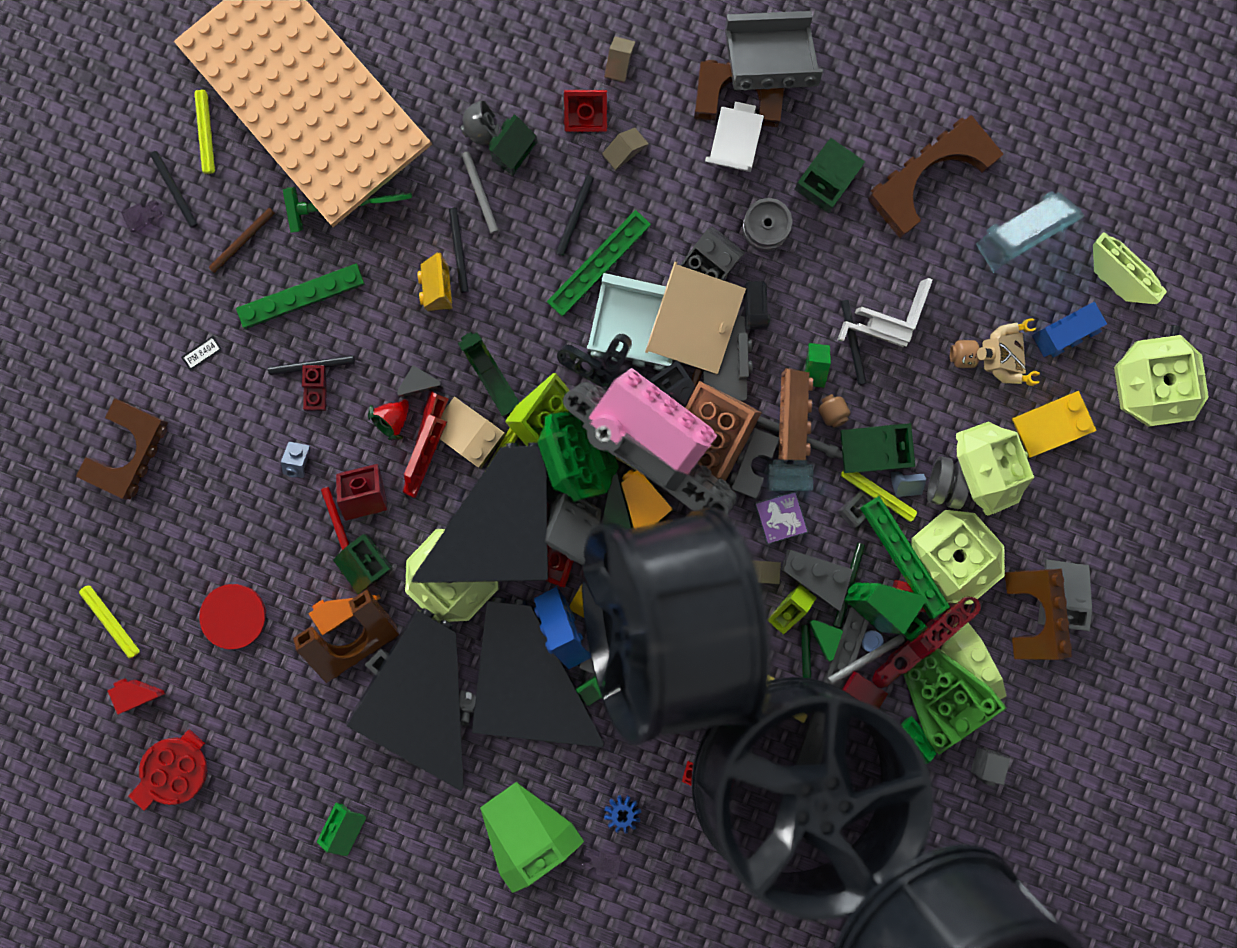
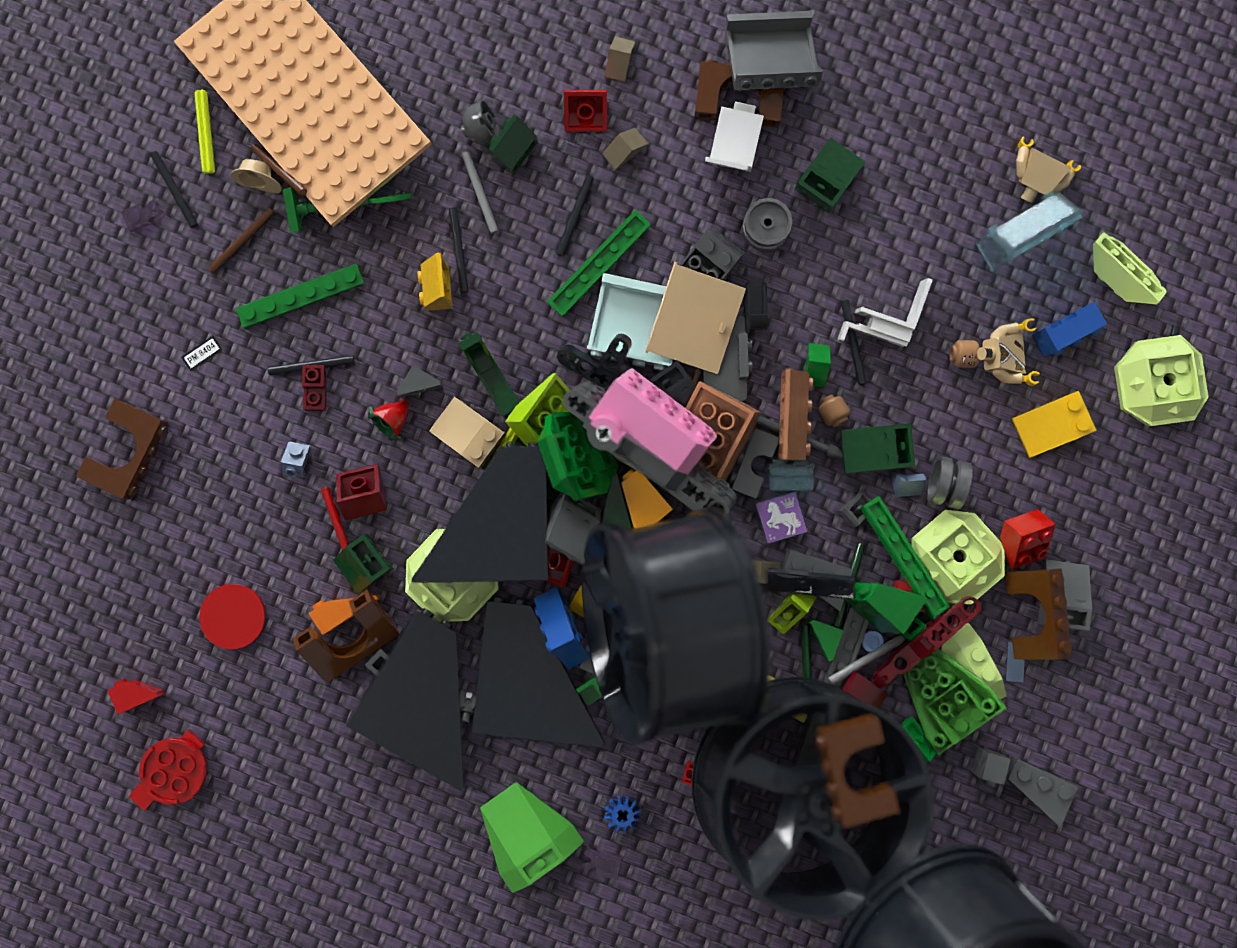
neon yellow axle [79,585,140,658] -> none
green panel [317,802,366,856] -> none
red wedge [403,391,449,498] -> none
neon yellow axle [841,470,917,522] -> none
reddish brown arch [868,115,1004,238] -> none
yellowish green piece [956,422,1034,516] -> none
none -> tan piece [231,159,282,193]
none -> reddish brown bar [251,144,307,196]
none -> black tile [767,568,856,600]
none -> reddish brown arch [816,715,899,827]
none -> red slope [1000,509,1056,570]
none -> sand blue sticker [1006,642,1025,682]
none -> dark grey wedge [1006,755,1078,828]
none -> tan torso [1016,137,1081,203]

